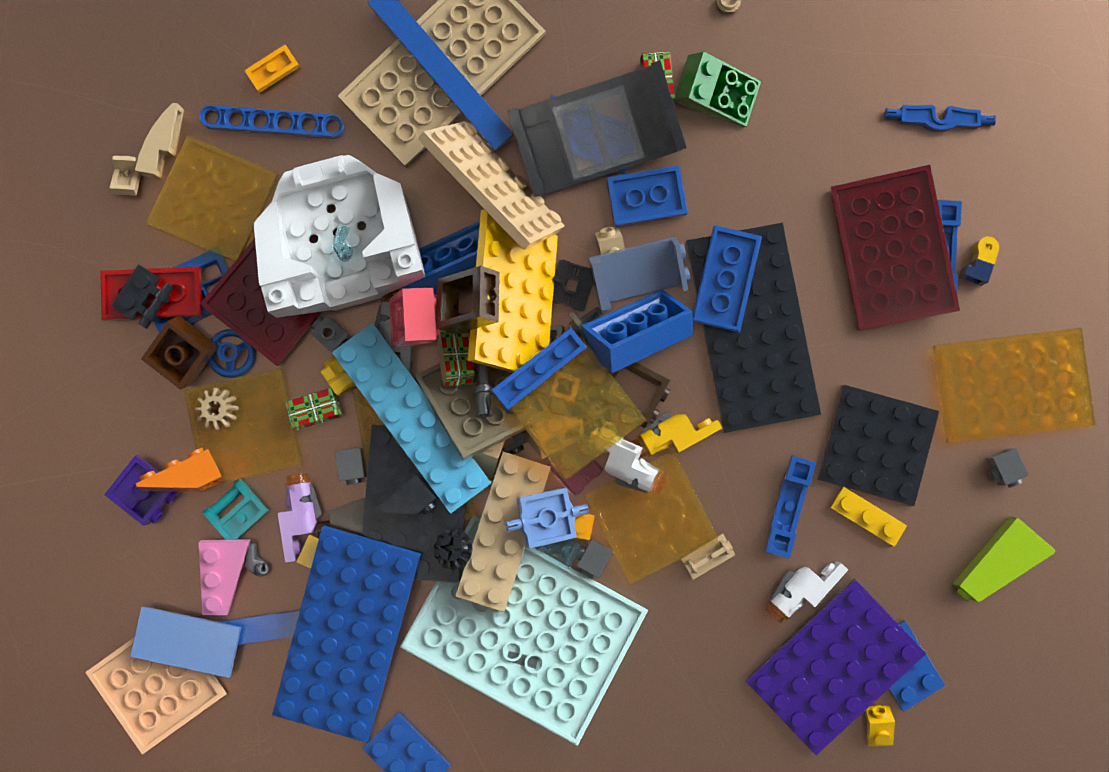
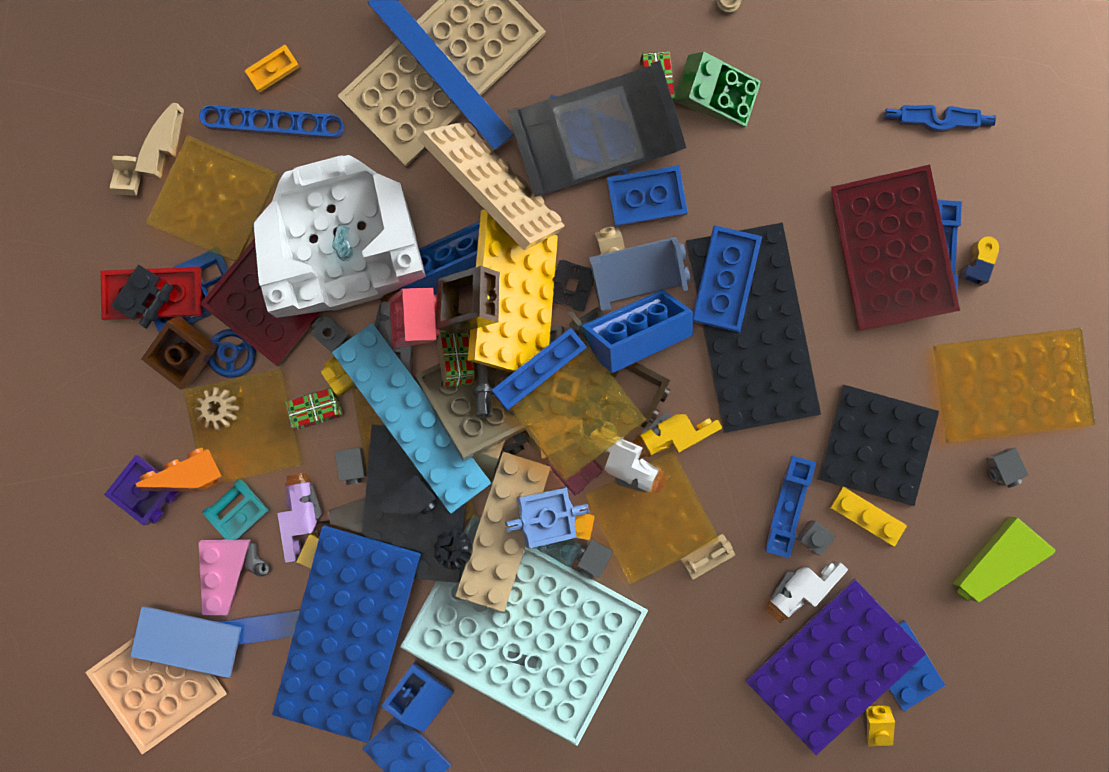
none -> blue slope [381,661,454,732]
none -> dark grey brick [796,520,836,556]

